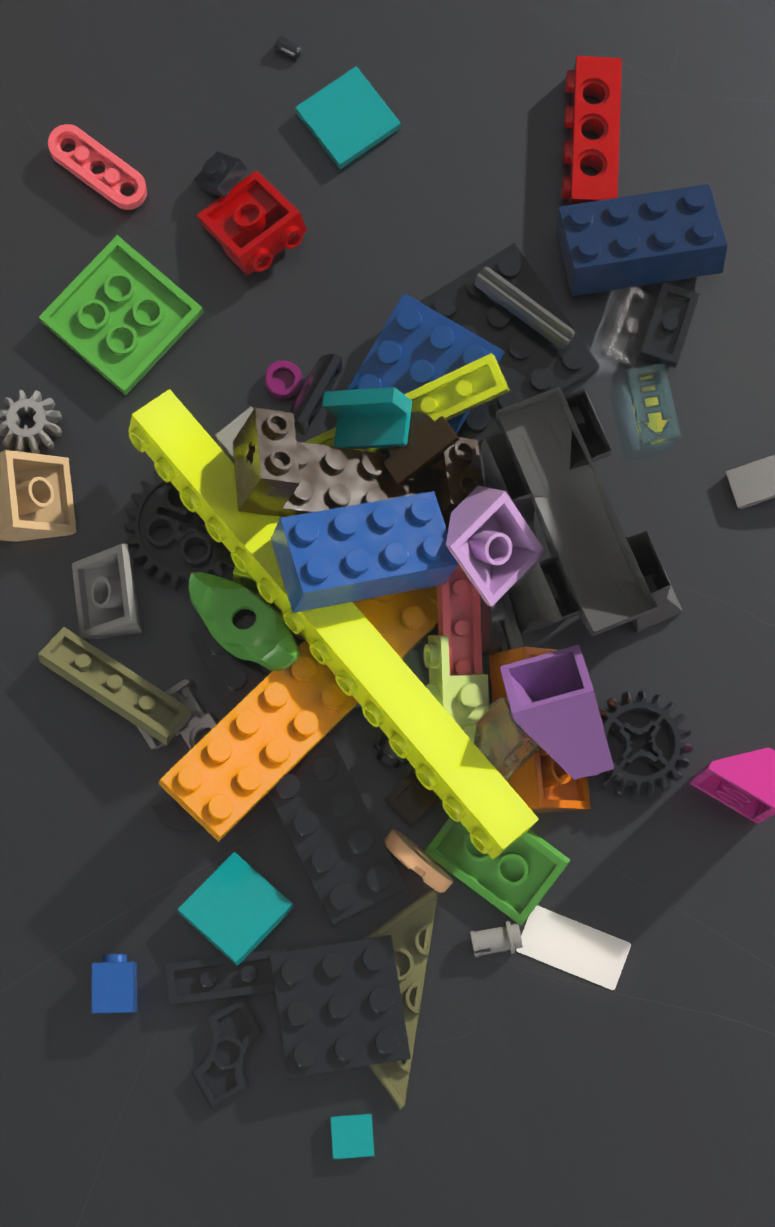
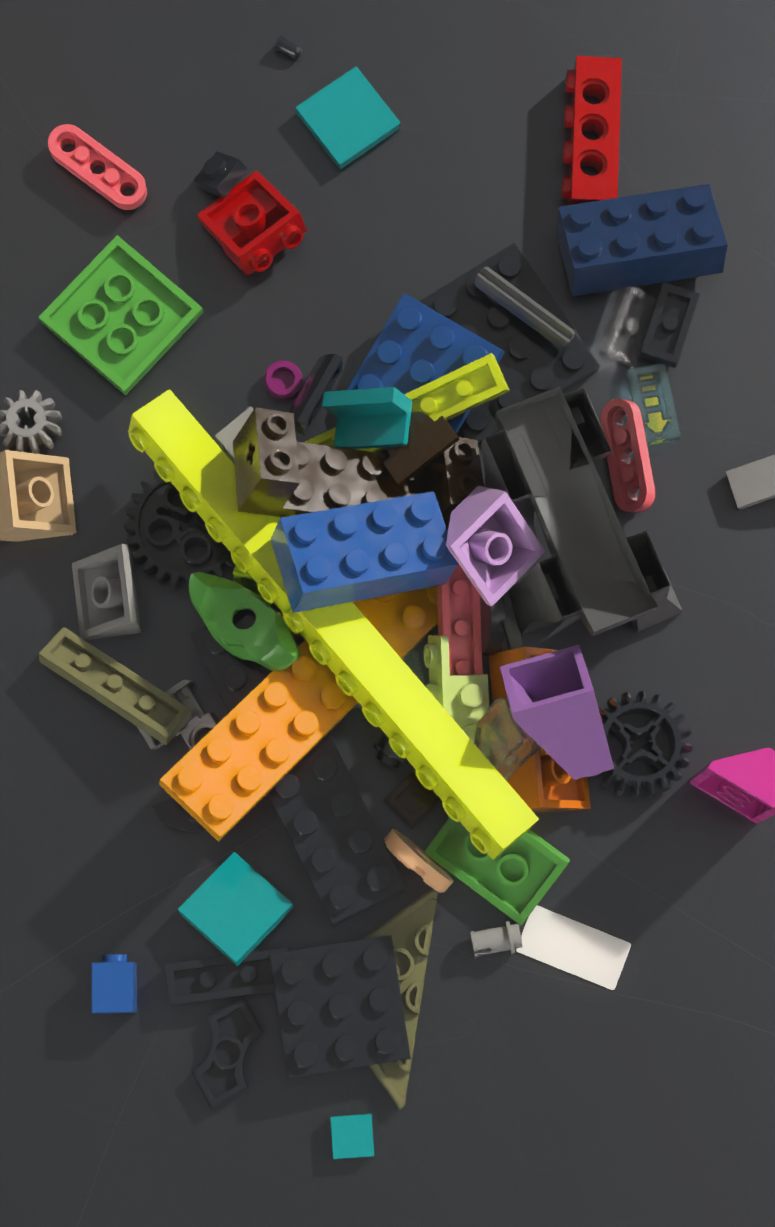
none -> coral plate [600,398,655,513]

